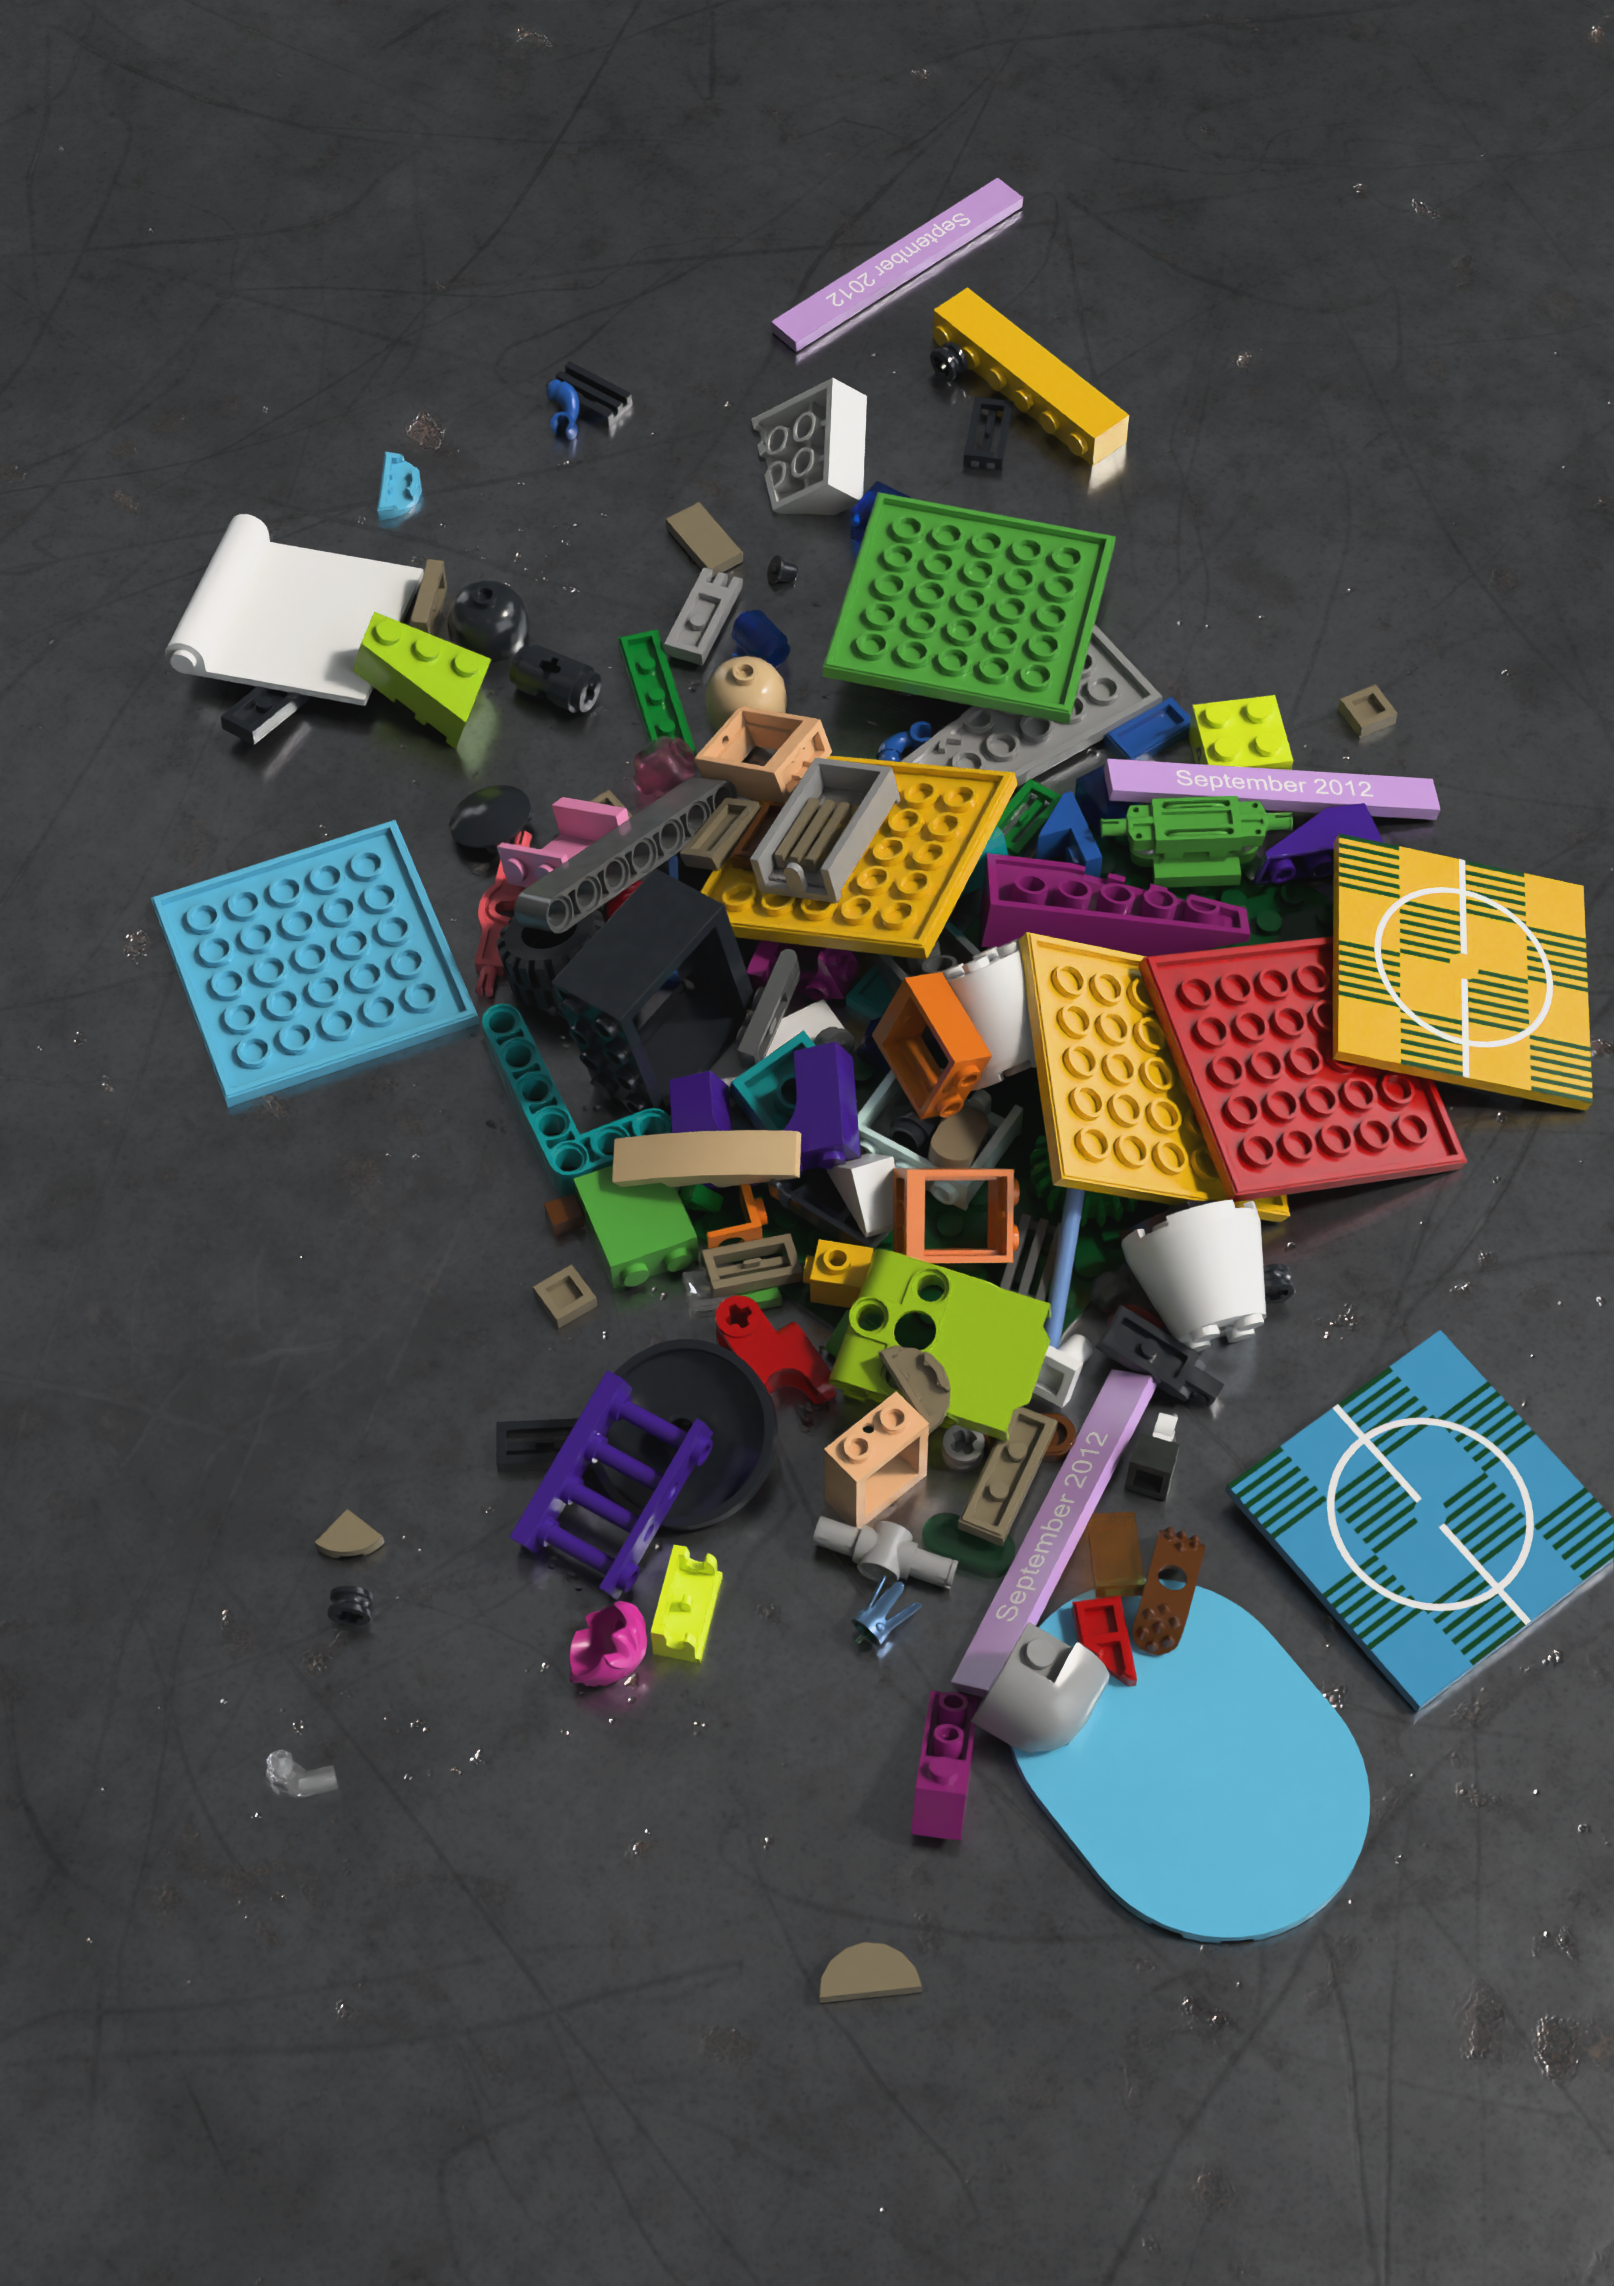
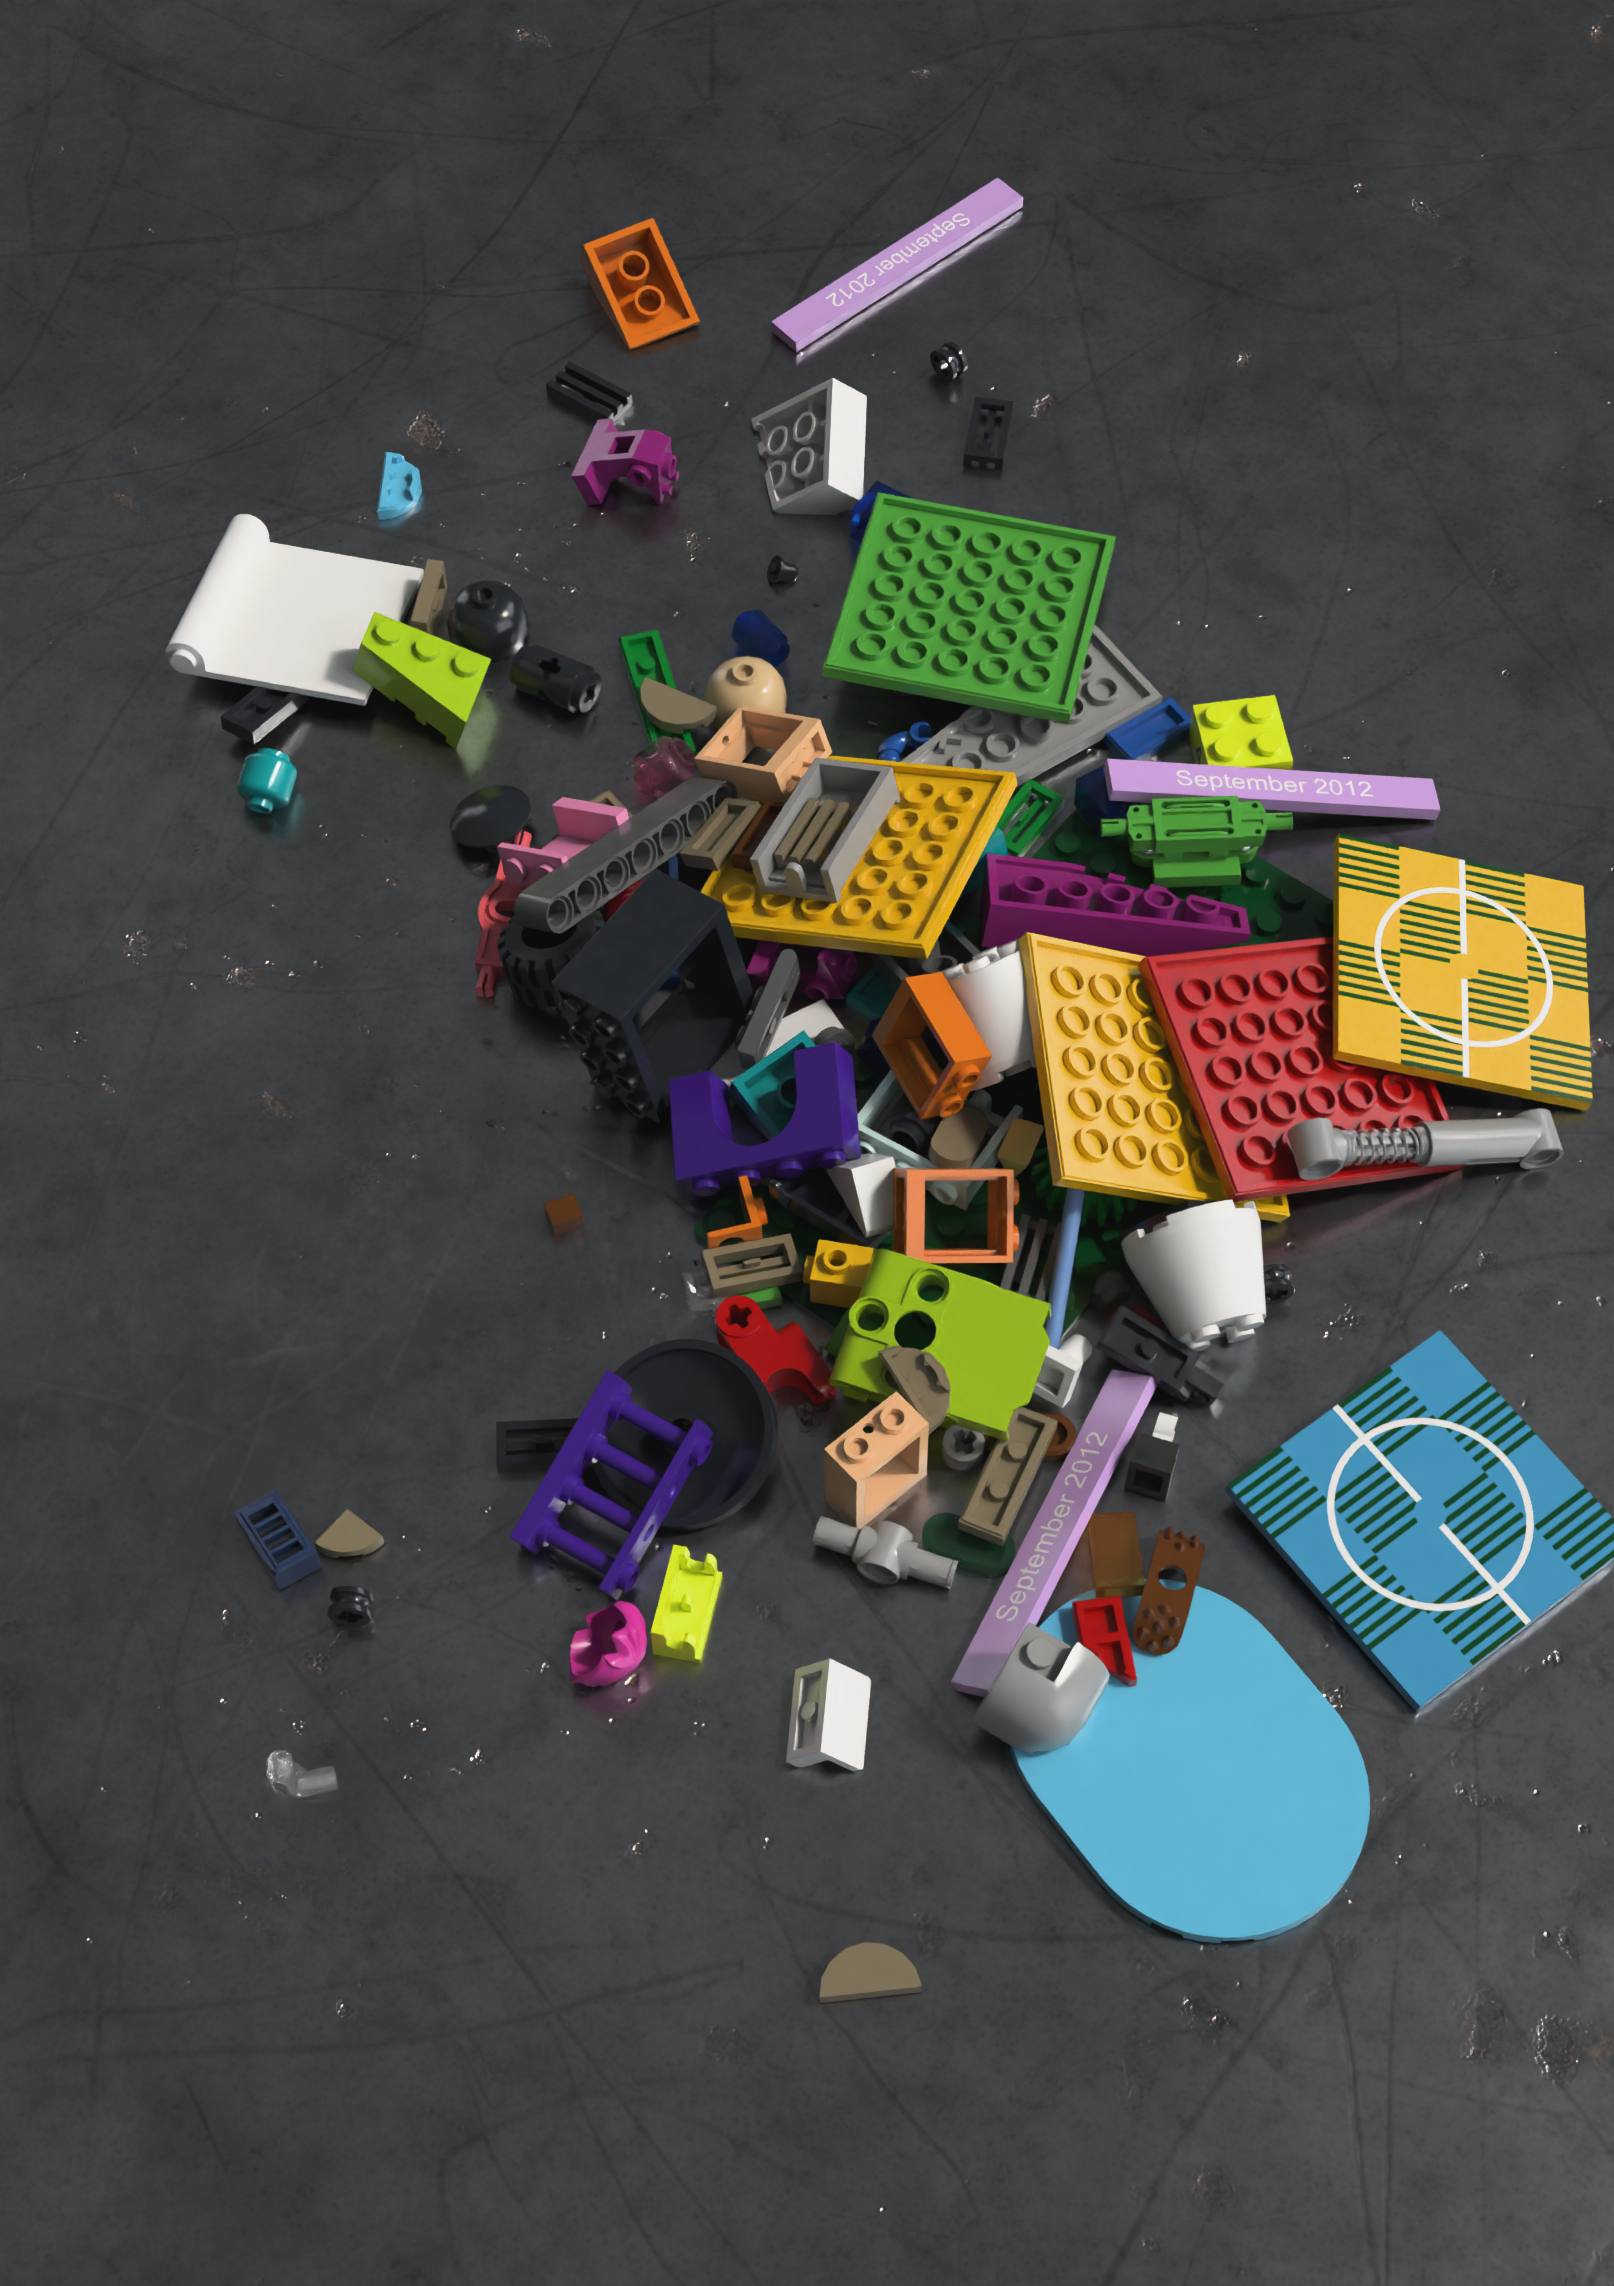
medium azure tile [151,820,479,1107] -> none
teal beam [482,1003,672,1198] -> none
dark tan tile [533,1264,597,1329] -> none
blue arm [546,379,579,440] -> none
bright green brick [573,1165,699,1290] -> none
tan slope [612,1130,801,1188] -> none
light grey hinge [664,568,743,666] -> none
dark tan tile [666,502,743,577] -> none
green tile [678,1184,724,1213] -> none
flat silver piece [851,1574,922,1646] -> none
magenta slope [911,1690,979,1841] -> none
yellow brick [933,287,1129,466] -> none
blue slope [1036,791,1102,878] -> none
dark purple slope [1253,803,1384,884] -> none
dark tan tile [1338,684,1397,738] -> none
none -> dark blue slope [234,1490,321,1590]
none -> teal head [237,748,297,814]
none -> magenta tile [571,419,679,505]
none -> orange slope [580,218,700,351]
none -> dark tan tile [640,677,718,734]
none -> white panel [786,1658,871,1772]
none -> light yellow slope [997,1117,1044,1177]
none -> light grey piece [1287,1108,1564,1180]

